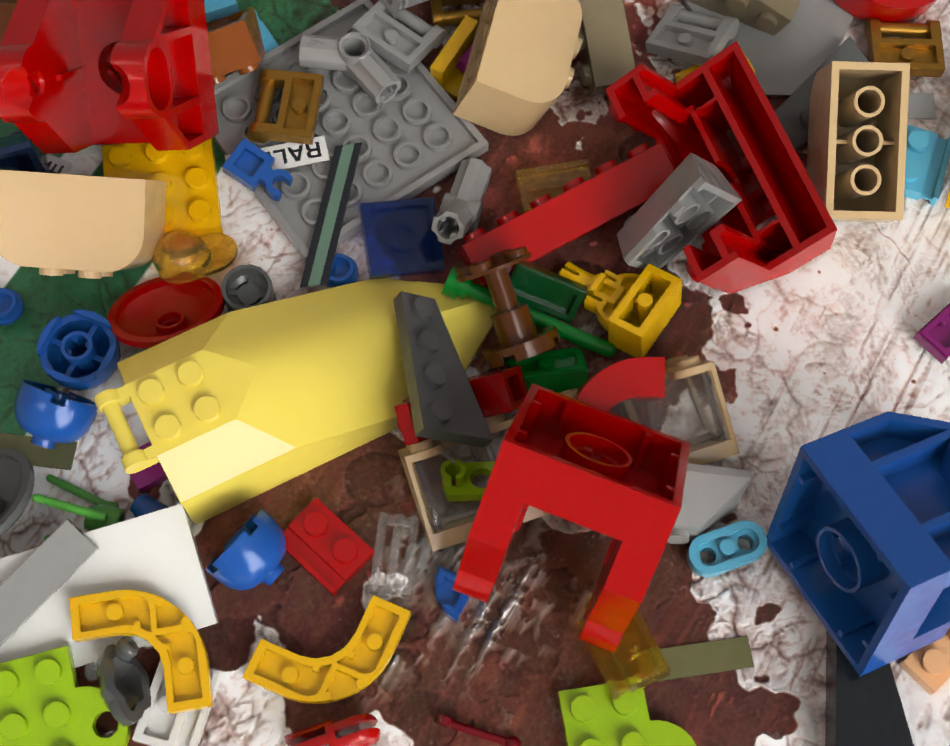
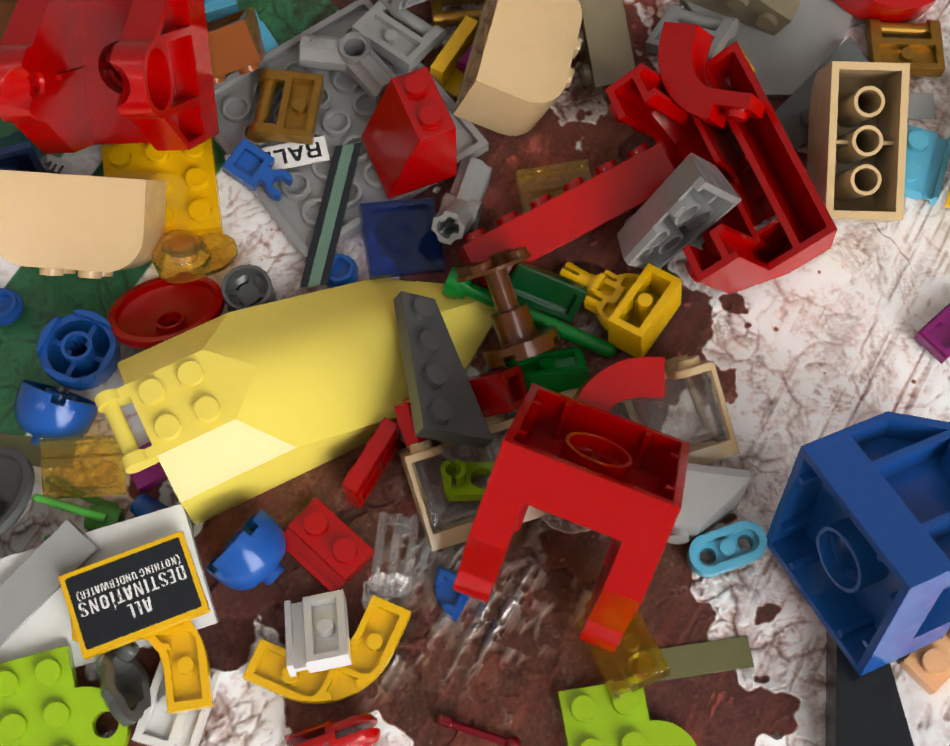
none -> clear yellow plate [39,435,128,499]
none -> black tile [58,531,211,660]
none -> white plate [284,589,352,677]
none -> red plate [342,417,401,509]
none -> red slope [361,66,457,200]
none -> red arch [658,21,766,129]

